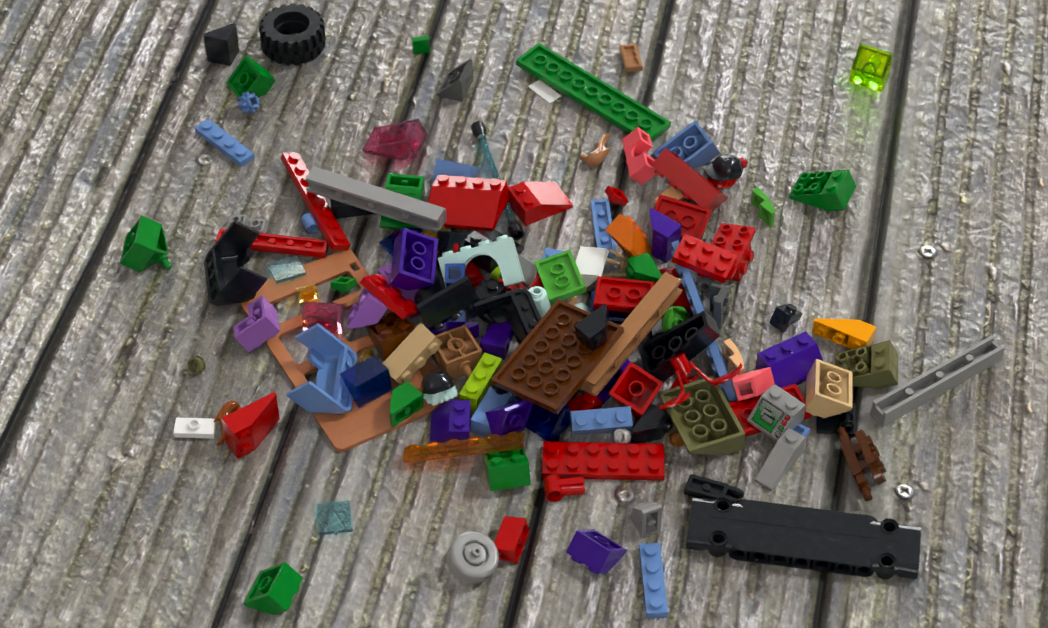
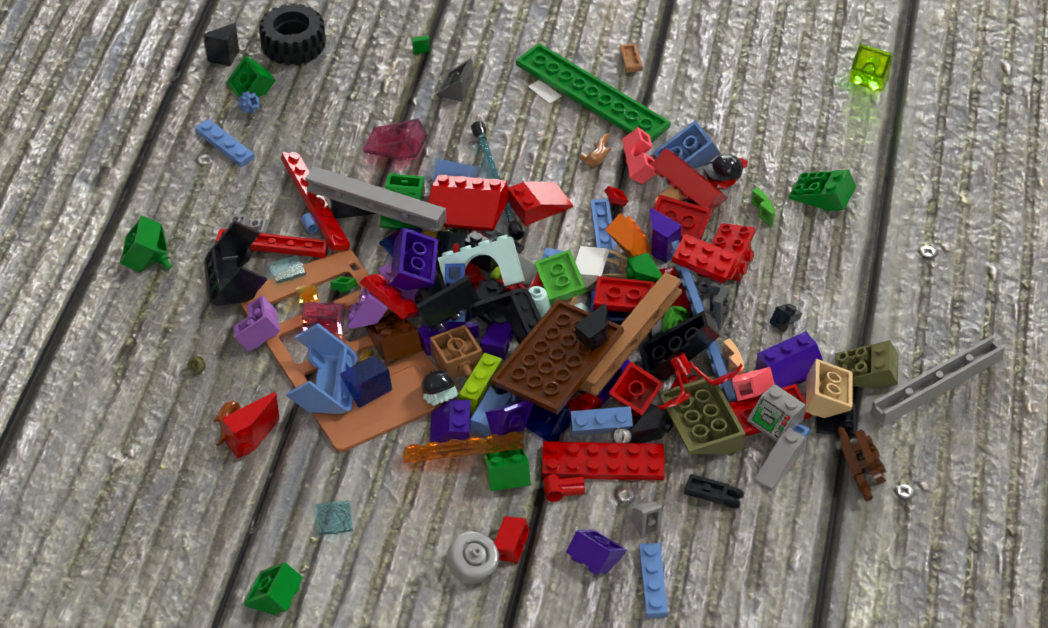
white plate [173,417,217,439] -> none
tan brick [380,322,442,385] -> none
green slope [389,381,424,427] -> none
clear orange piece [669,431,685,447] -> none
black panel [686,497,921,580] -> none
light orange slope [812,318,876,349] -> none

